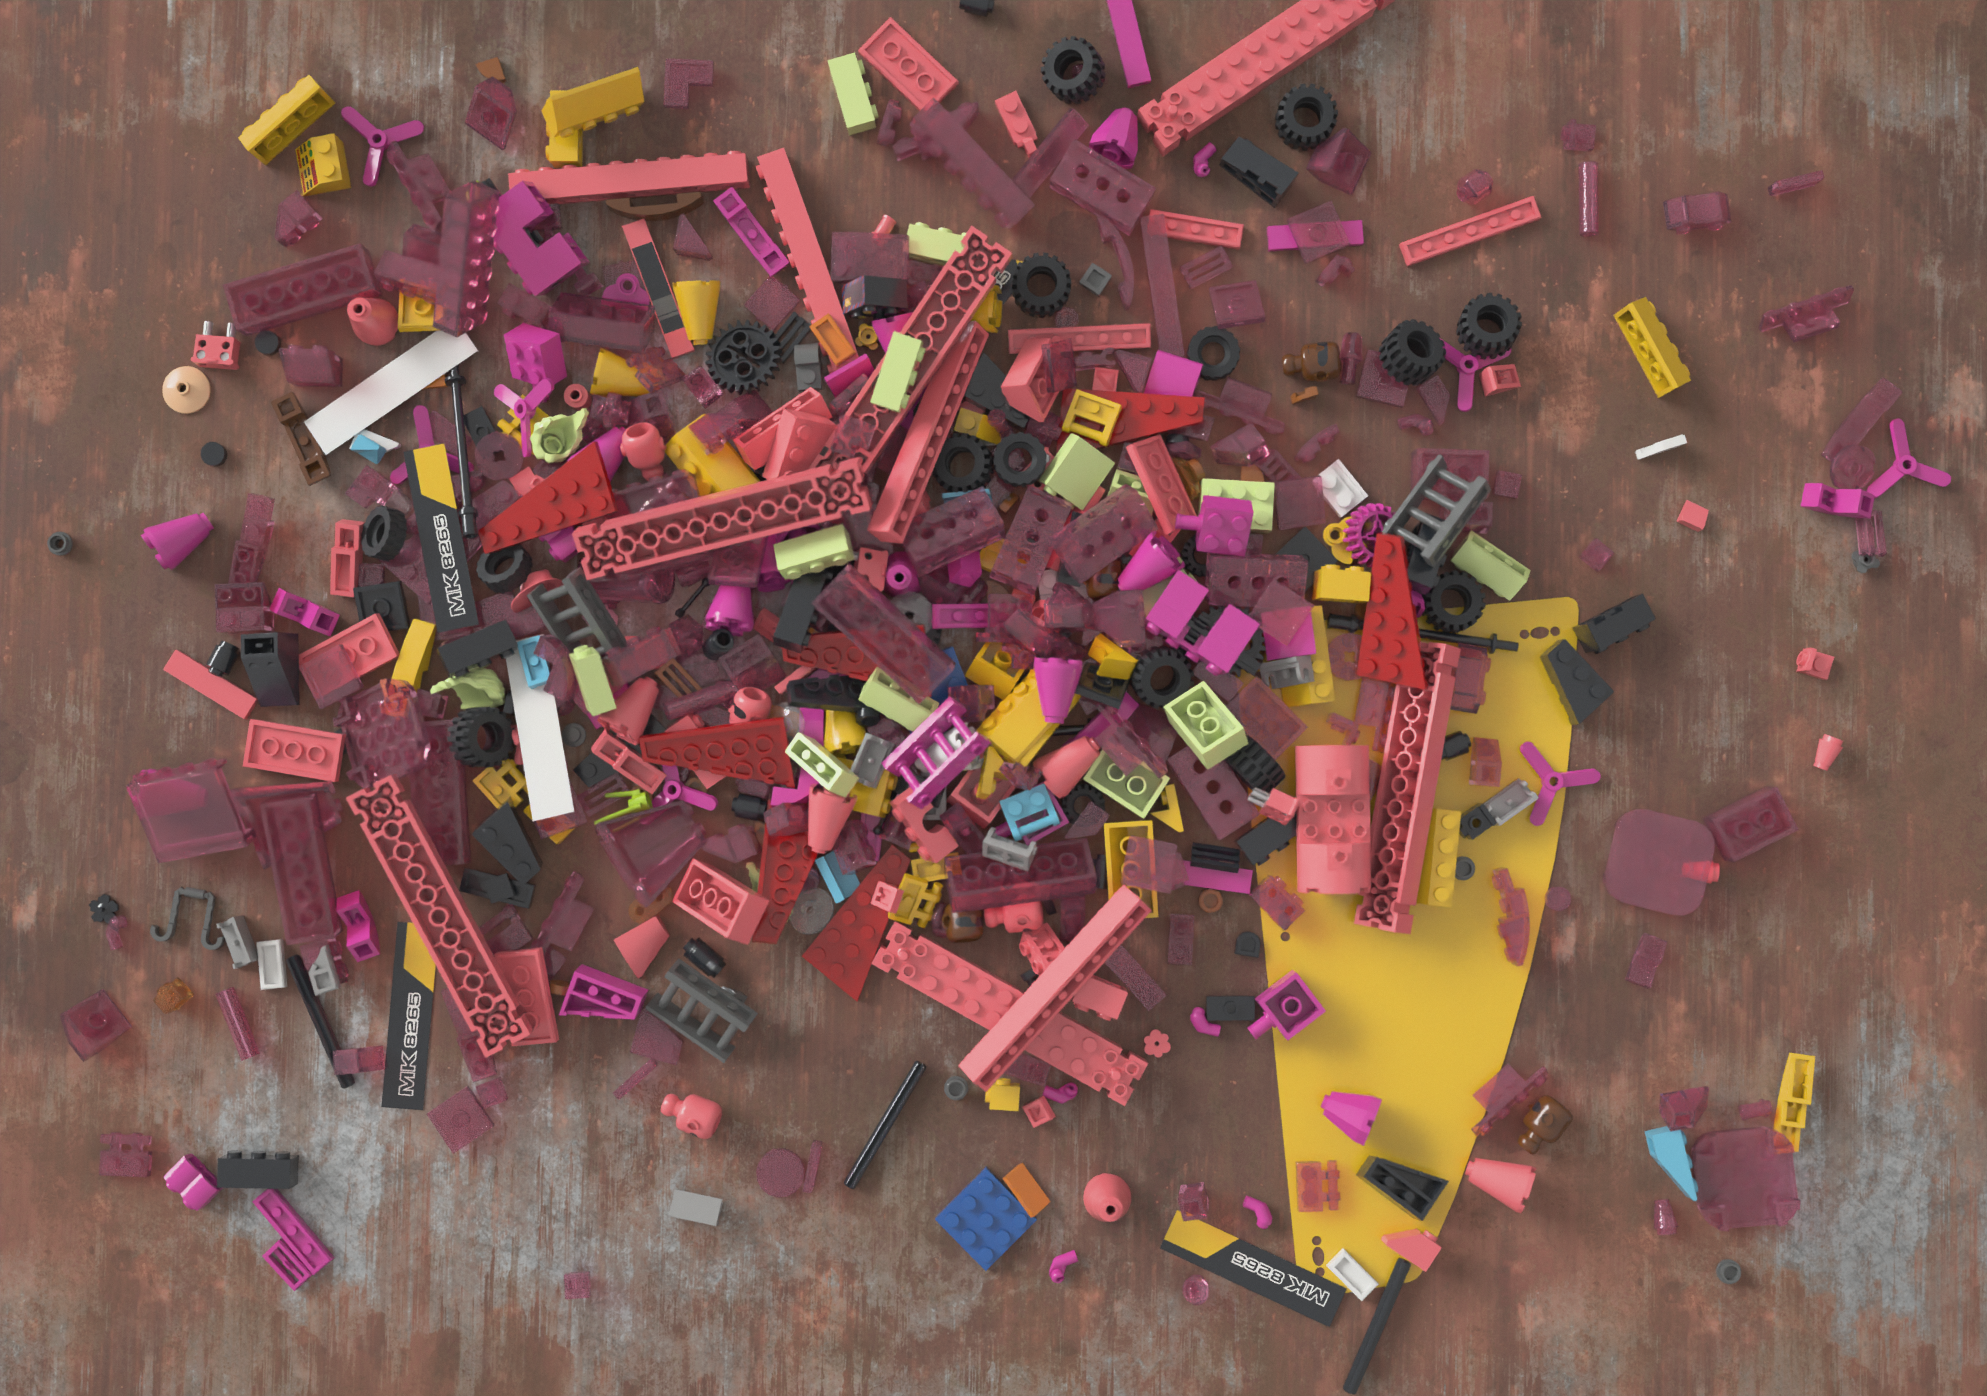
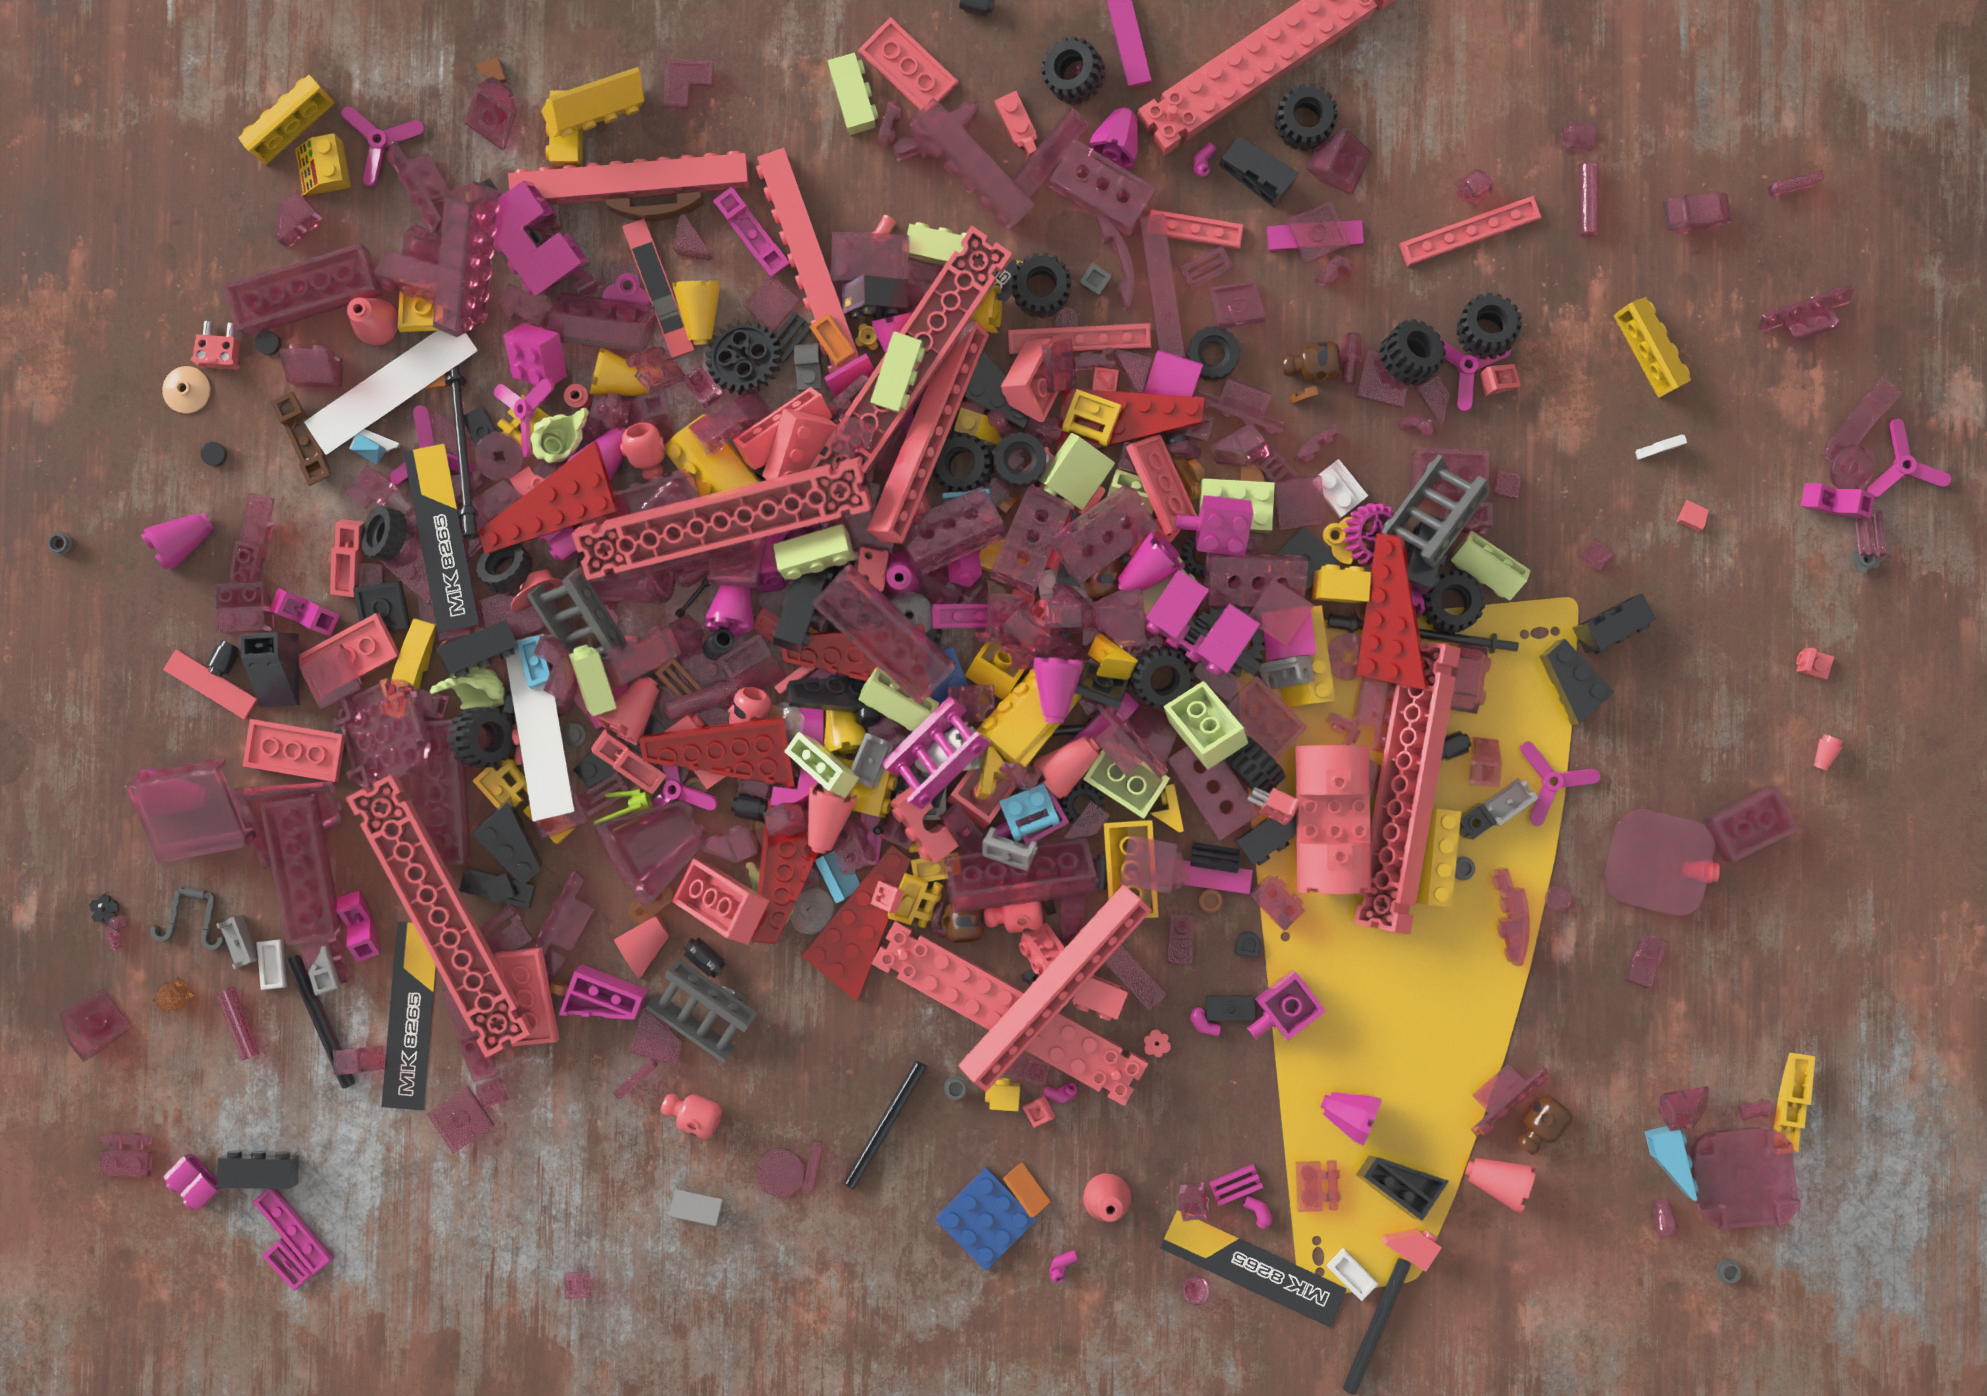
none -> dark pink tile [1209,1164,1263,1206]

